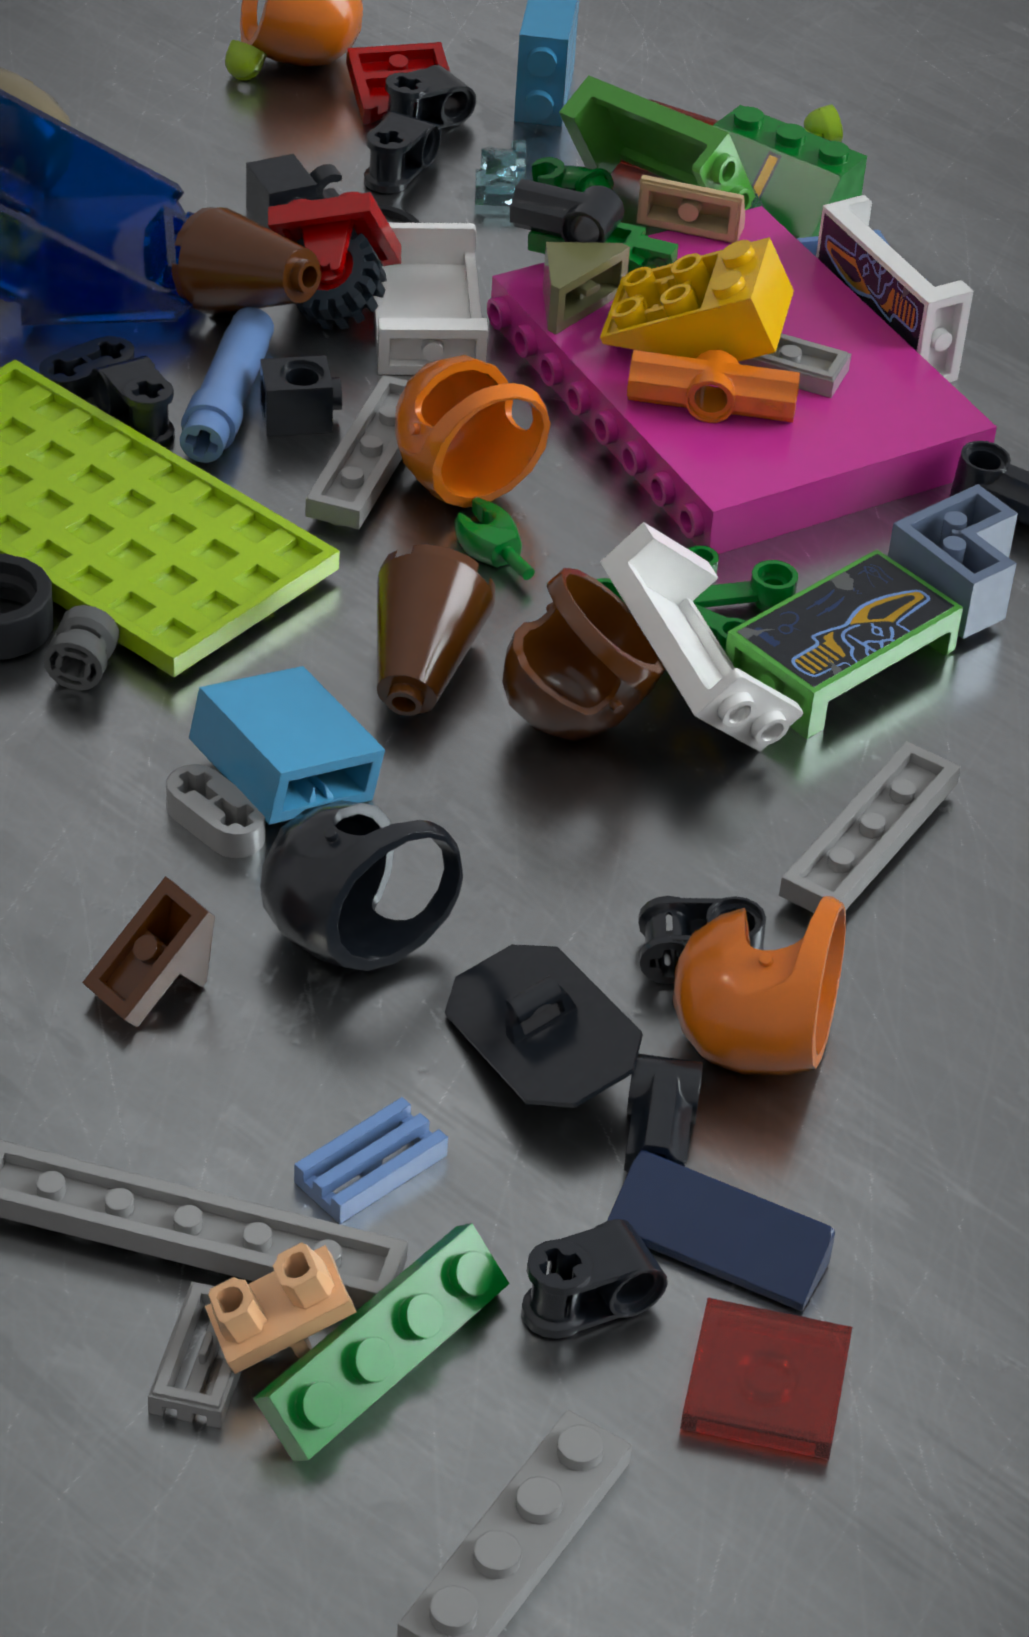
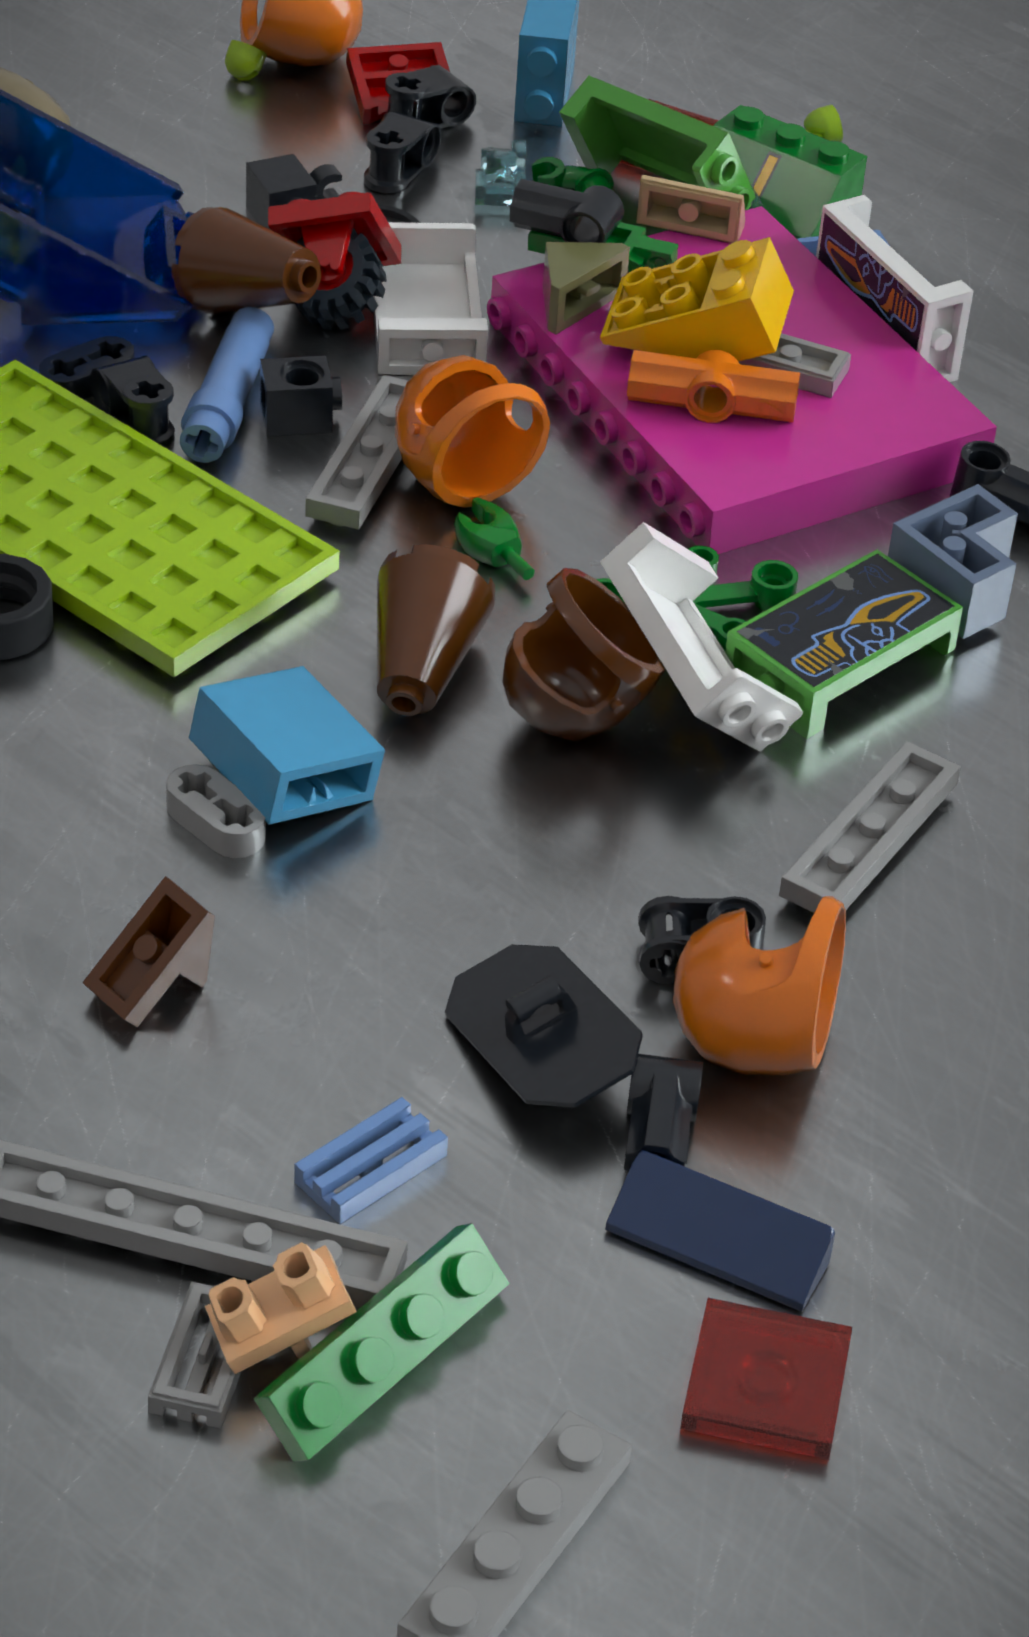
dark grey wheel [44,605,119,691] -> none
black piece [260,800,463,971] -> none
black piece [521,1219,668,1339] -> none

